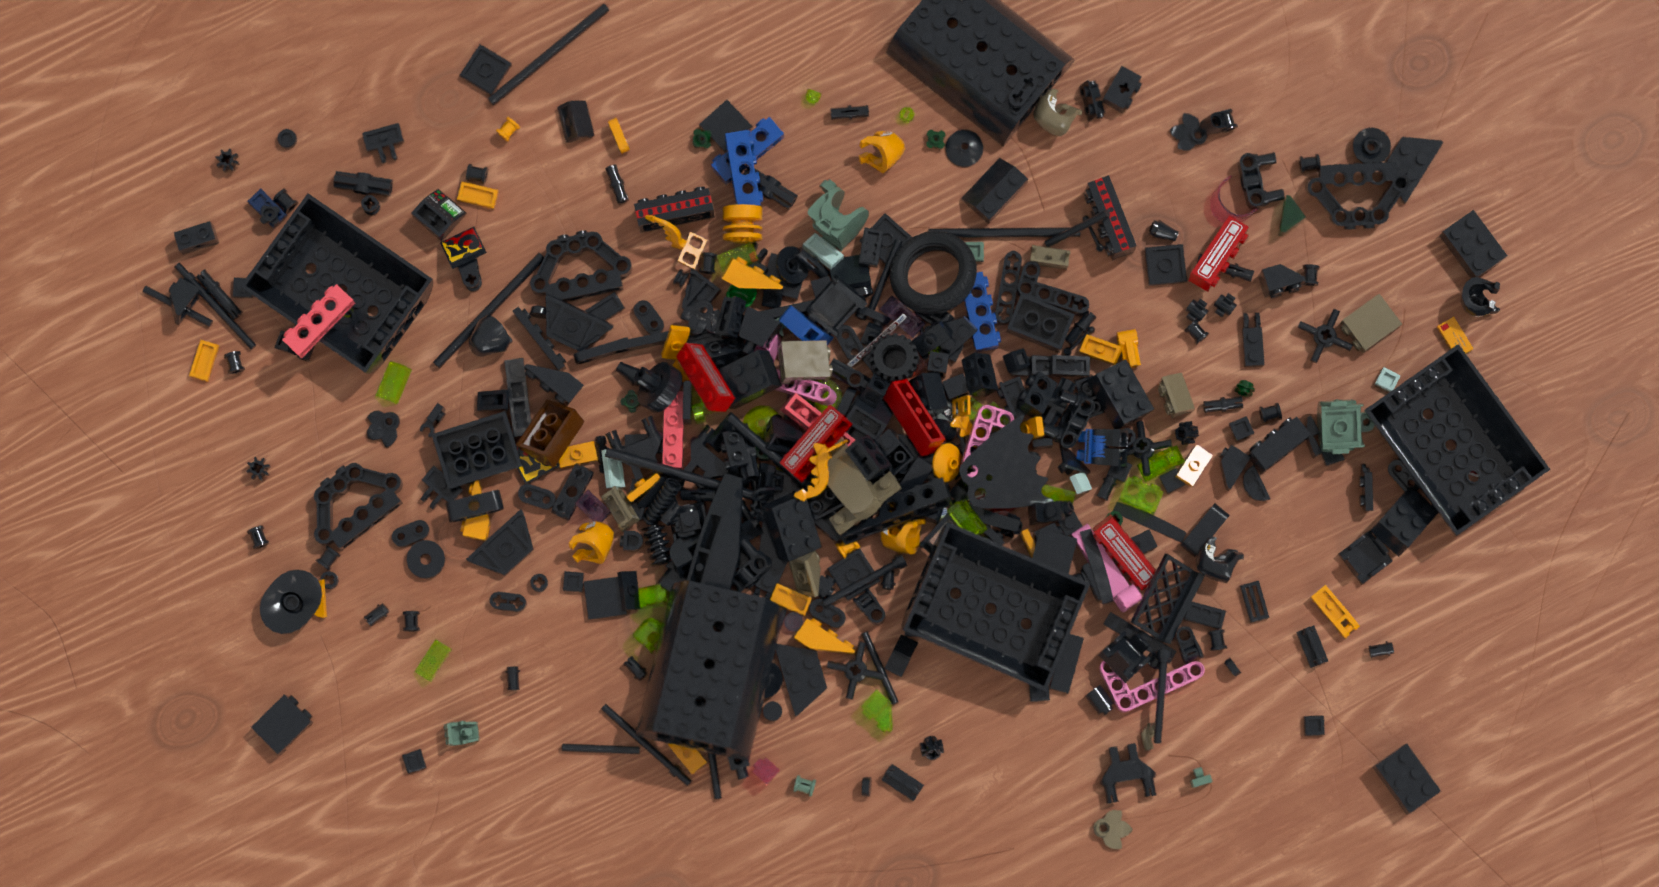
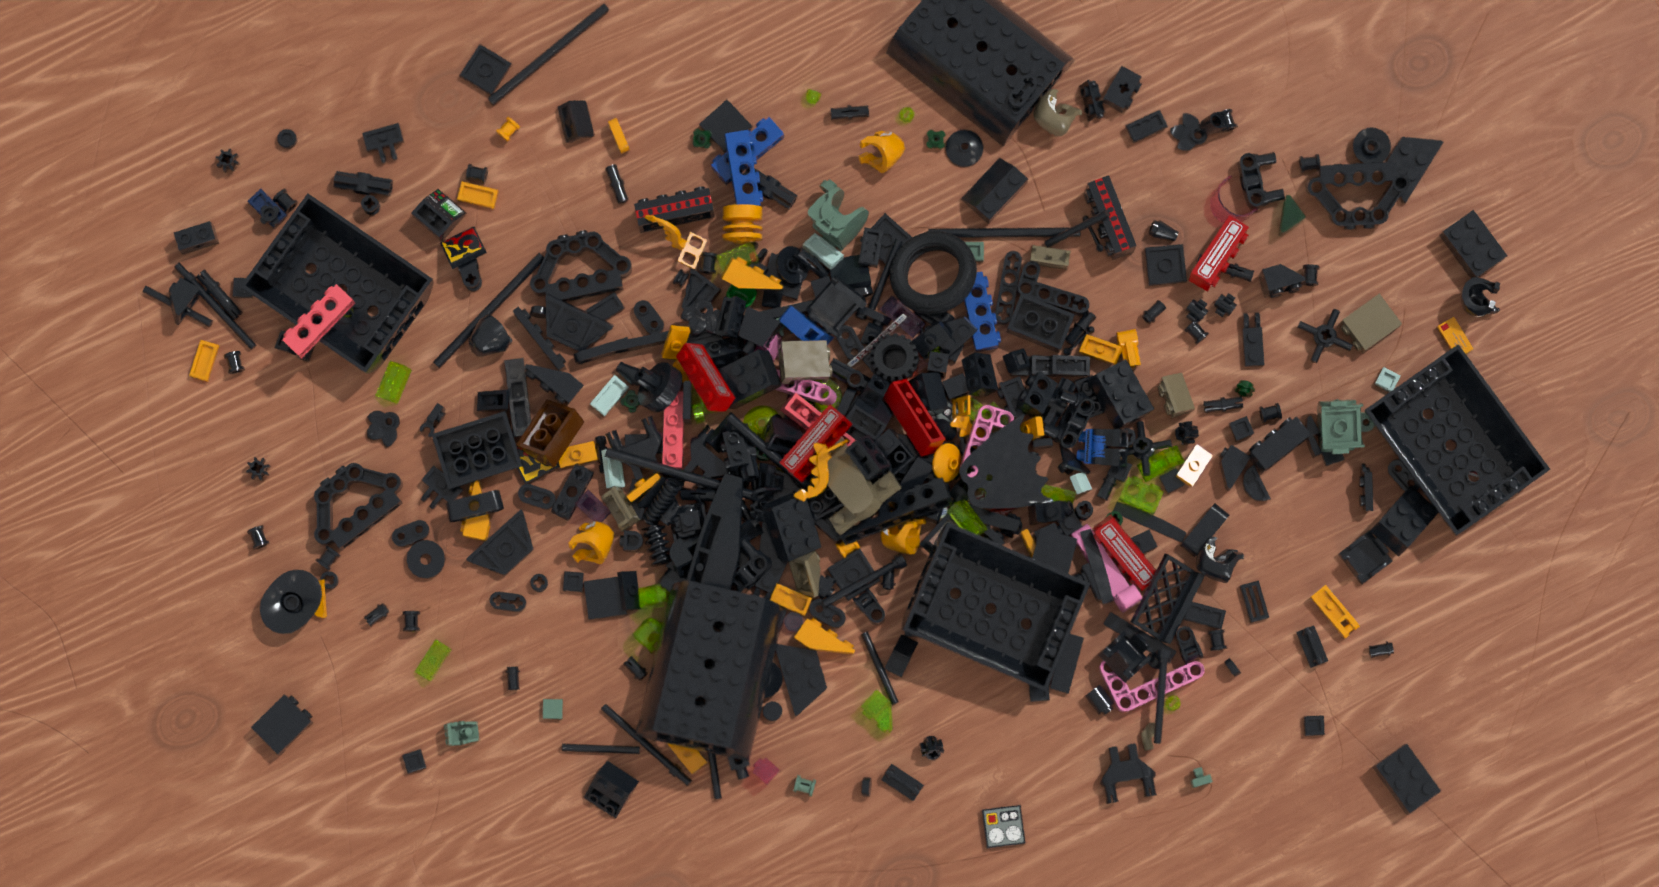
black bar [827,641,885,700] -> none
dark tan plate [1093,810,1132,849] -> none
none -> sand green tile [543,699,563,719]
none -> black slope [583,761,639,819]
none -> light aqua tile [590,375,629,417]
none -> tile [982,805,1026,849]
none -> black bush [1075,501,1093,520]
none -> black plate [1125,110,1168,144]
none -> black pin [1142,300,1166,324]
none -> clear neon green hinge [1165,695,1181,711]

